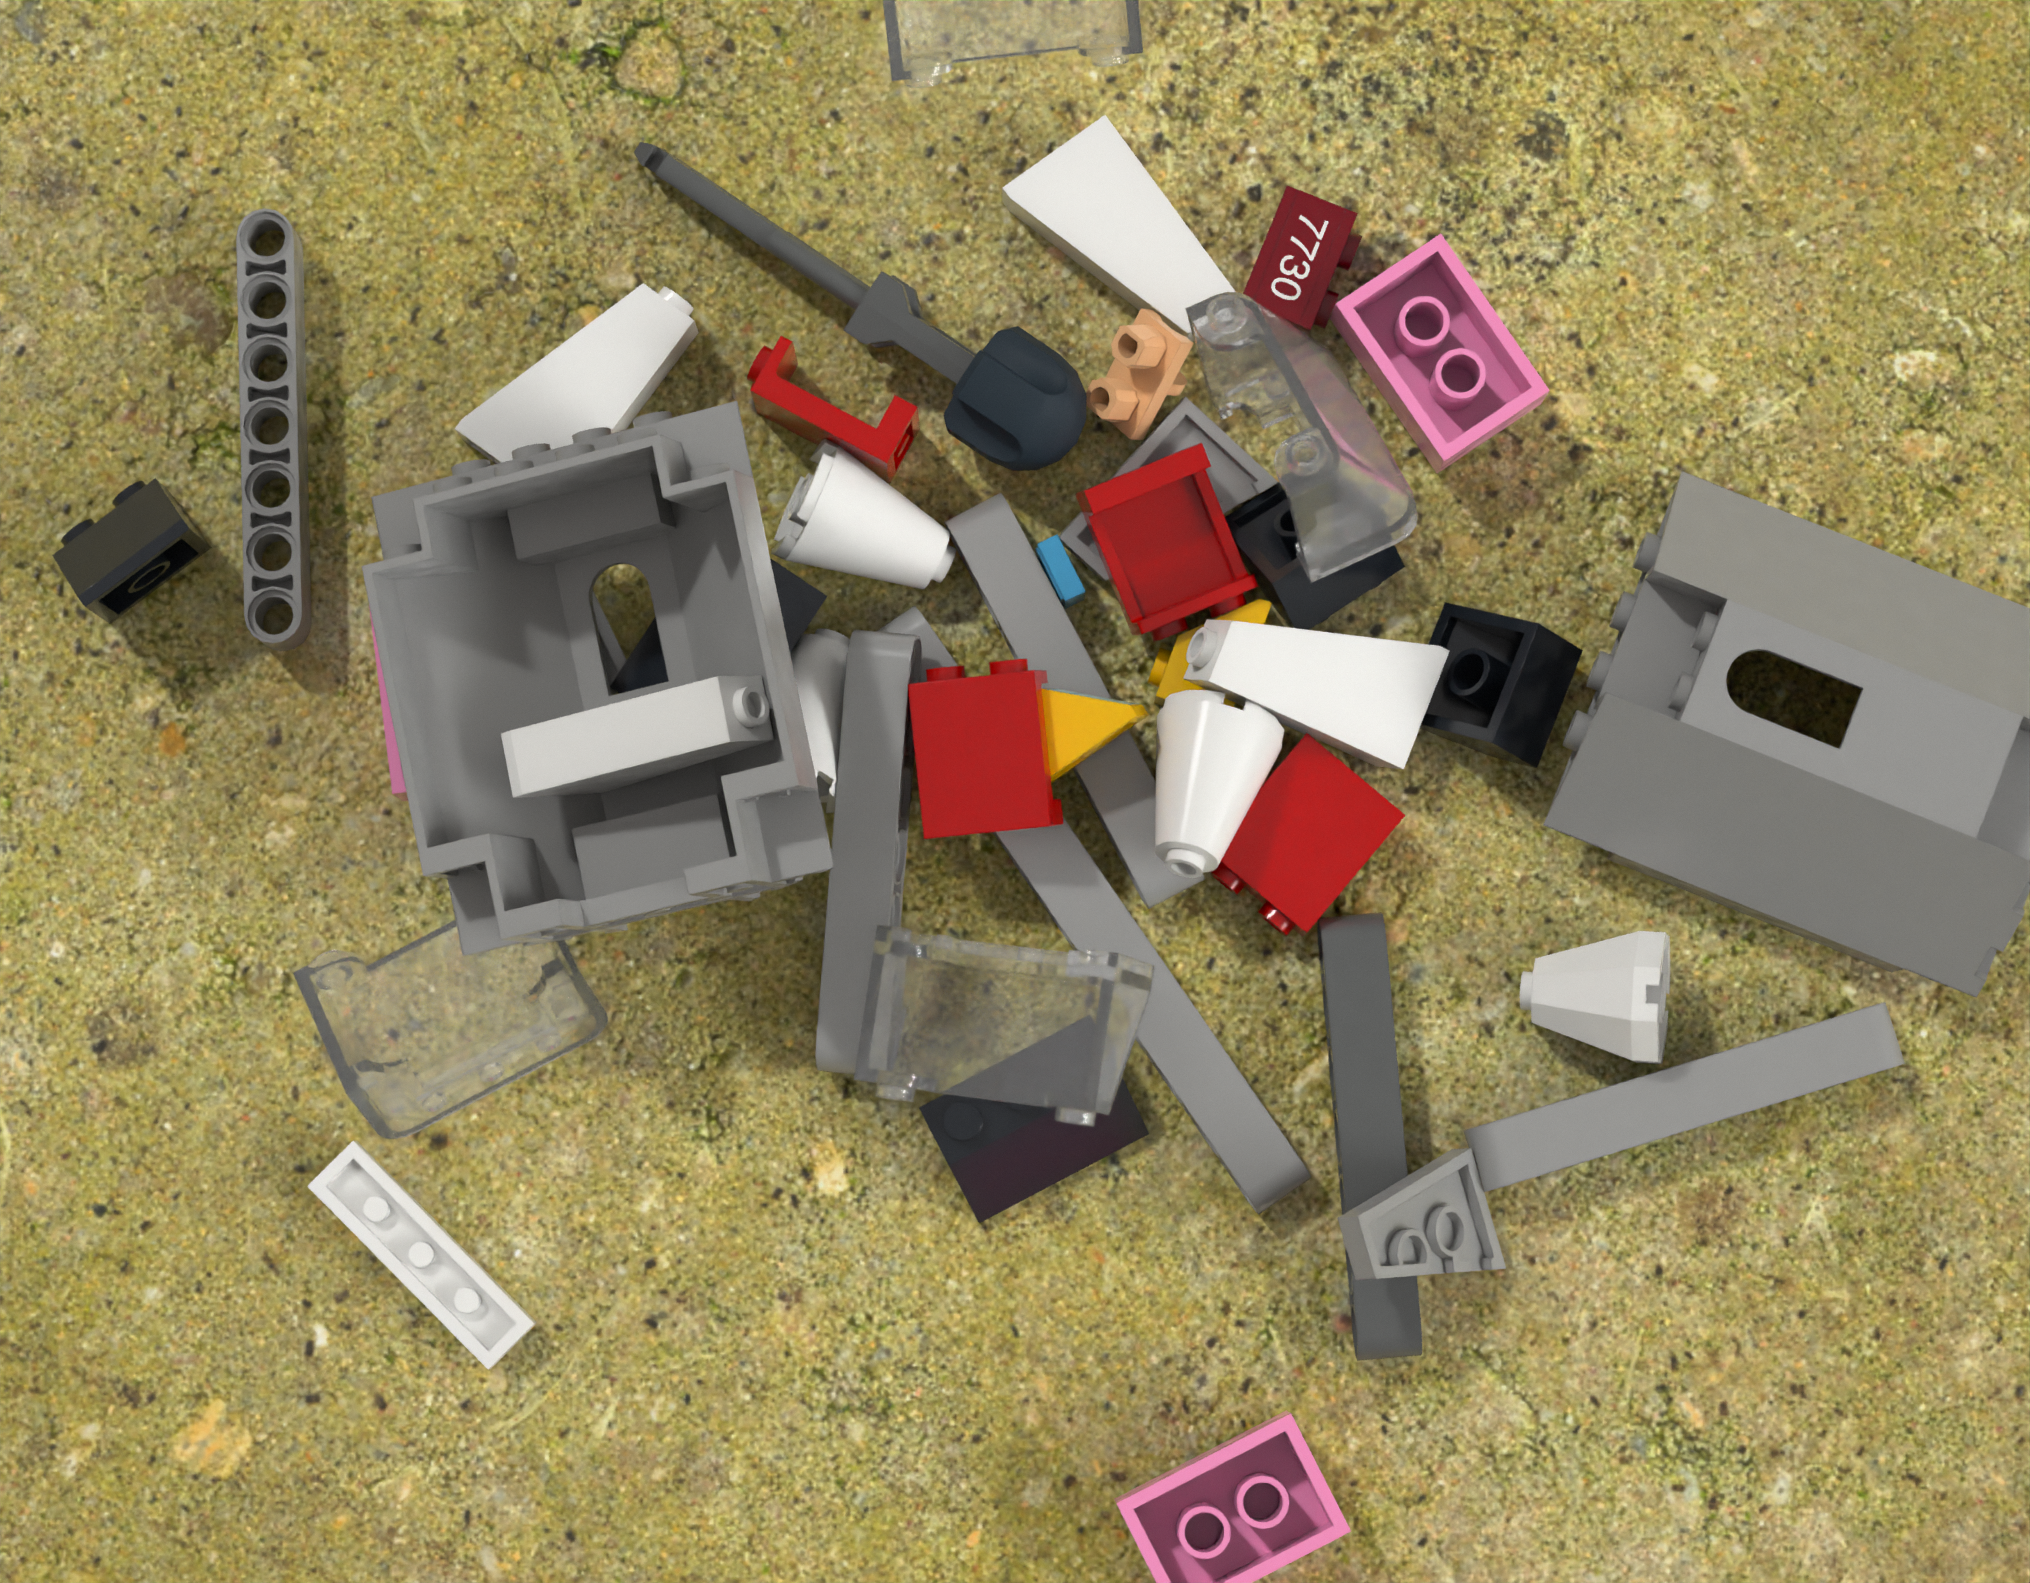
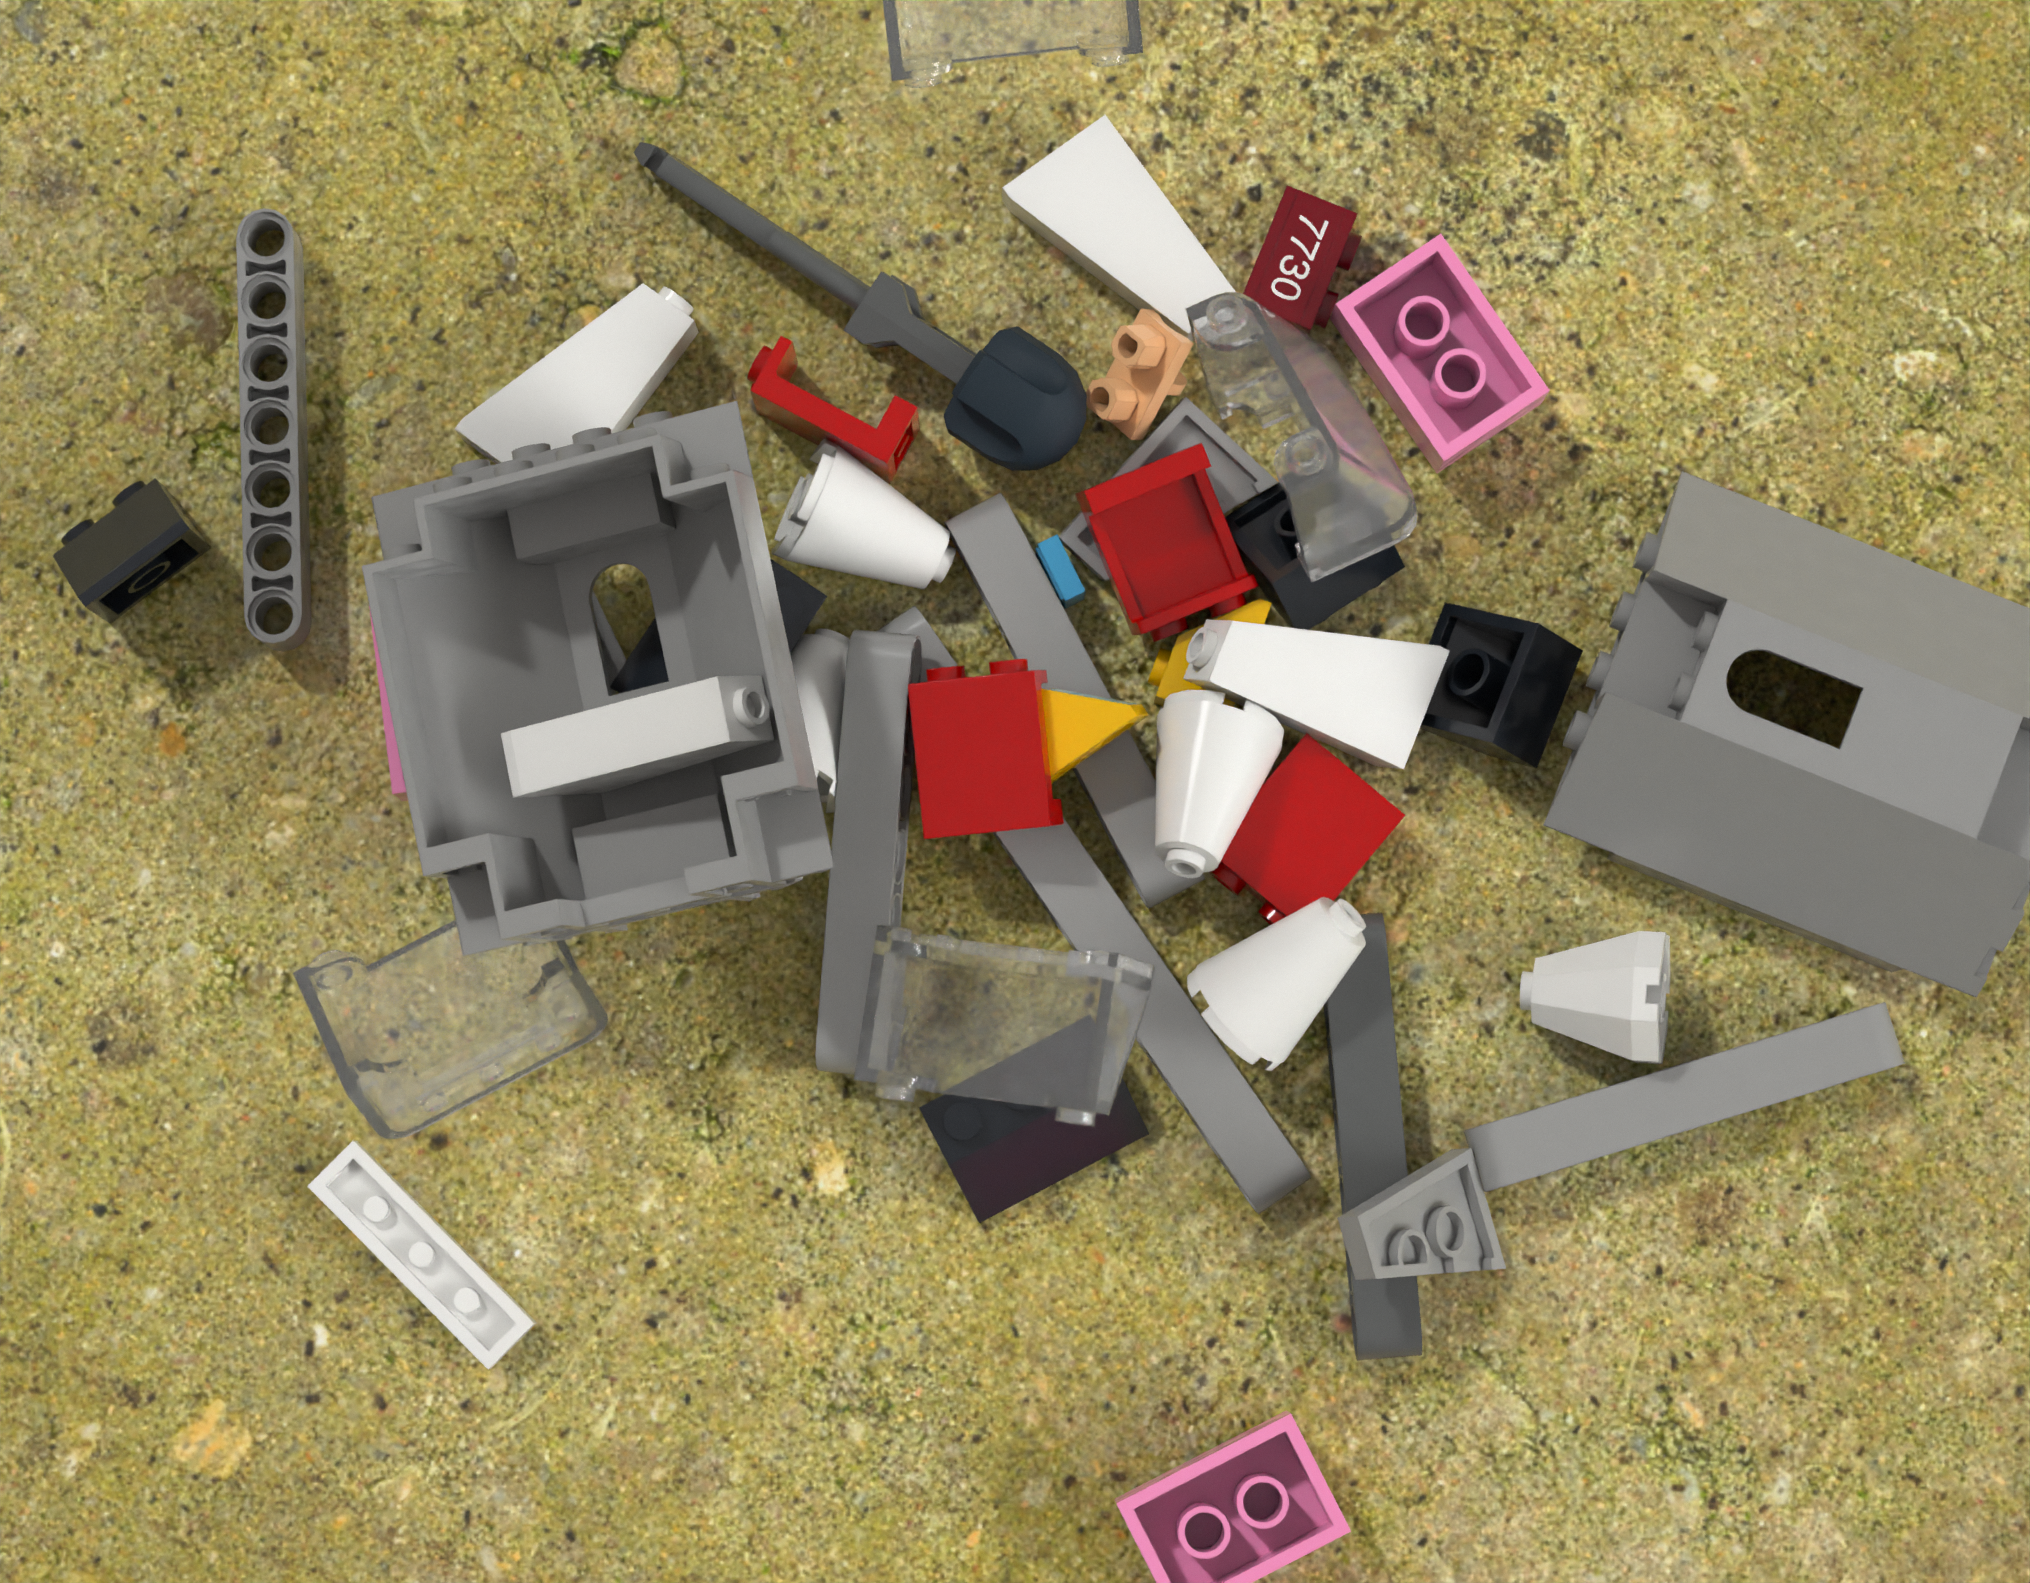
none -> white cone [1187,897,1366,1071]

